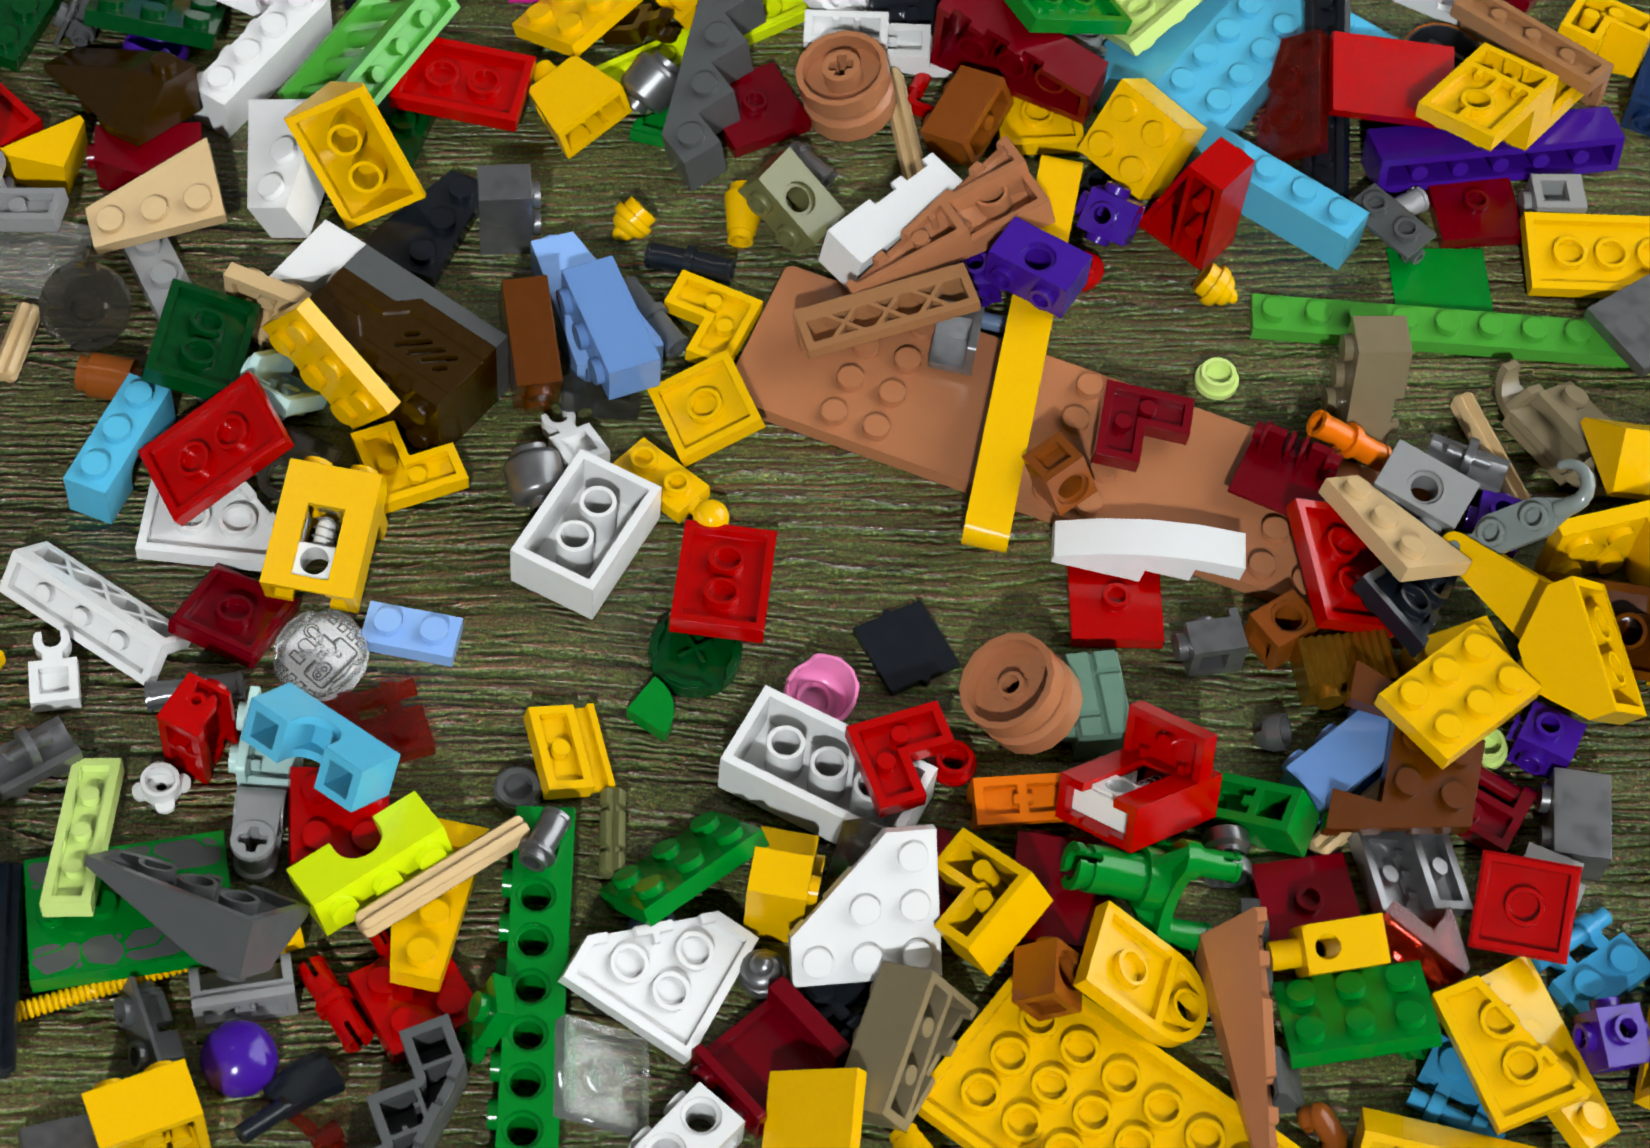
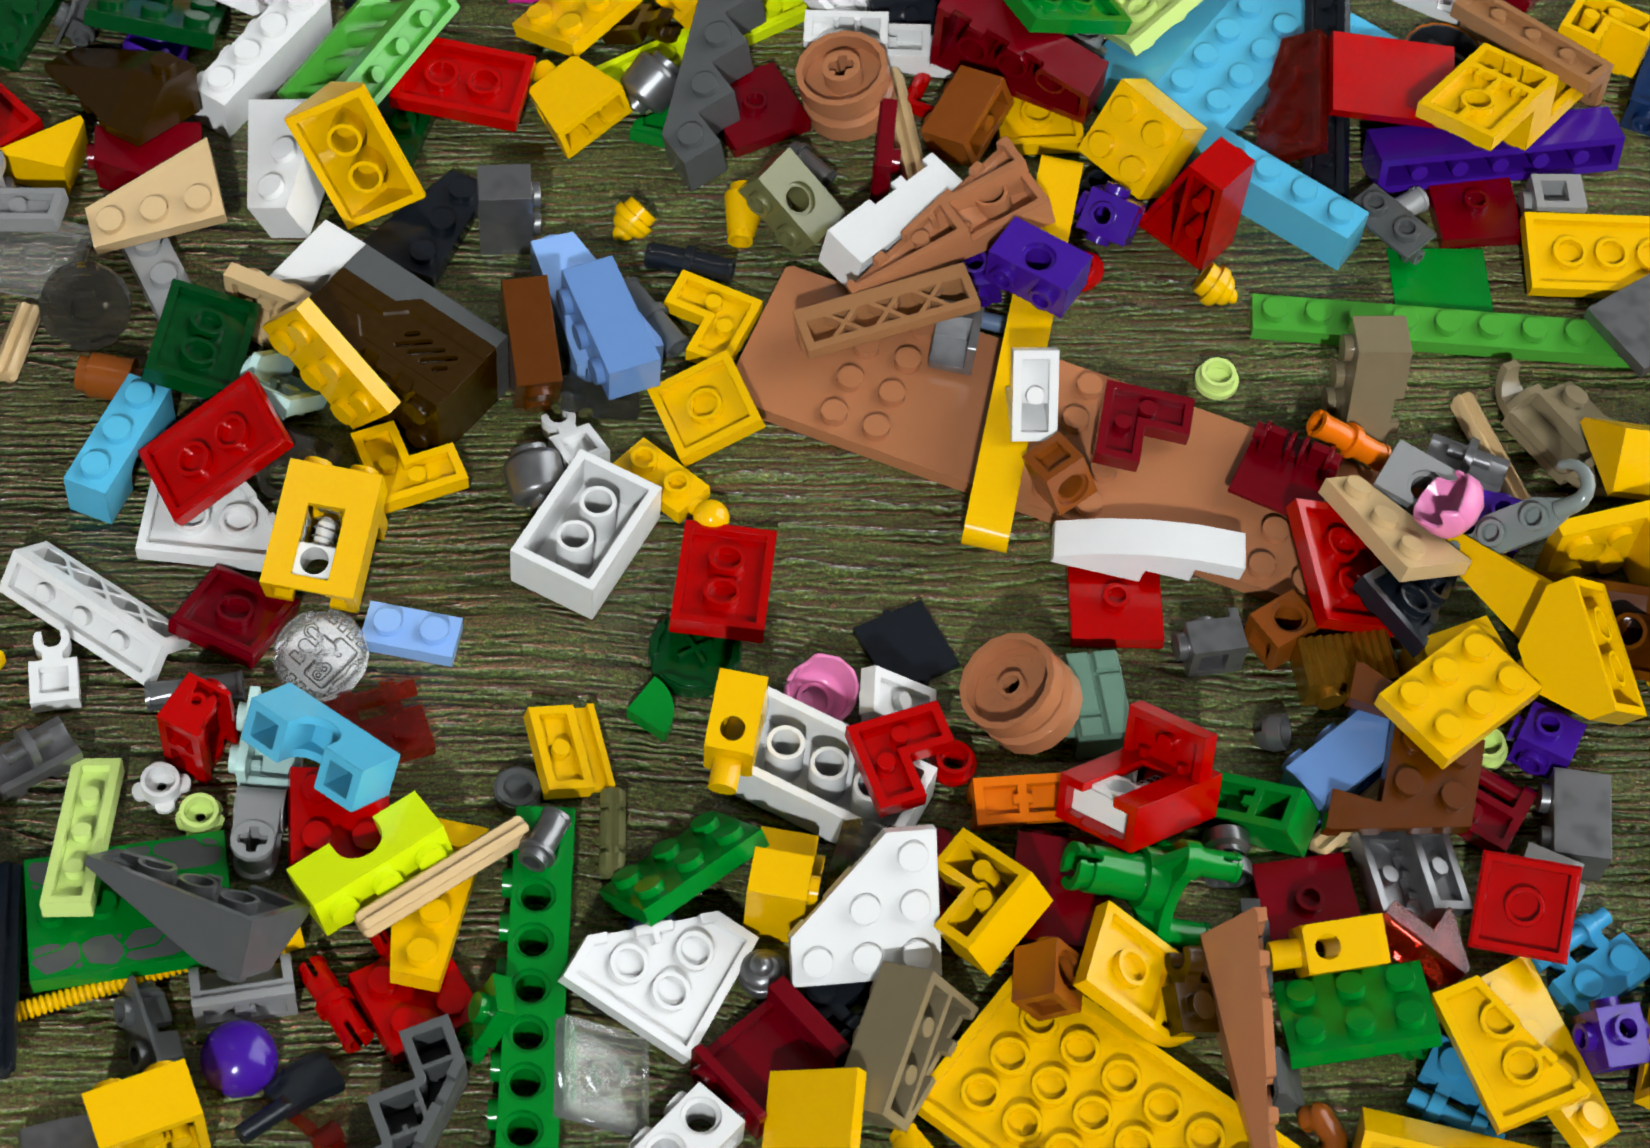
none -> yellowish green plate [175,793,225,835]
none -> yellow torso [704,668,769,795]
none -> white slope [859,665,937,722]
none -> dark red plate [870,98,901,204]
none -> white slope [1005,347,1060,442]
none -> dark brown plate [1161,945,1220,1037]
none -> bright pink hair [1413,470,1484,539]

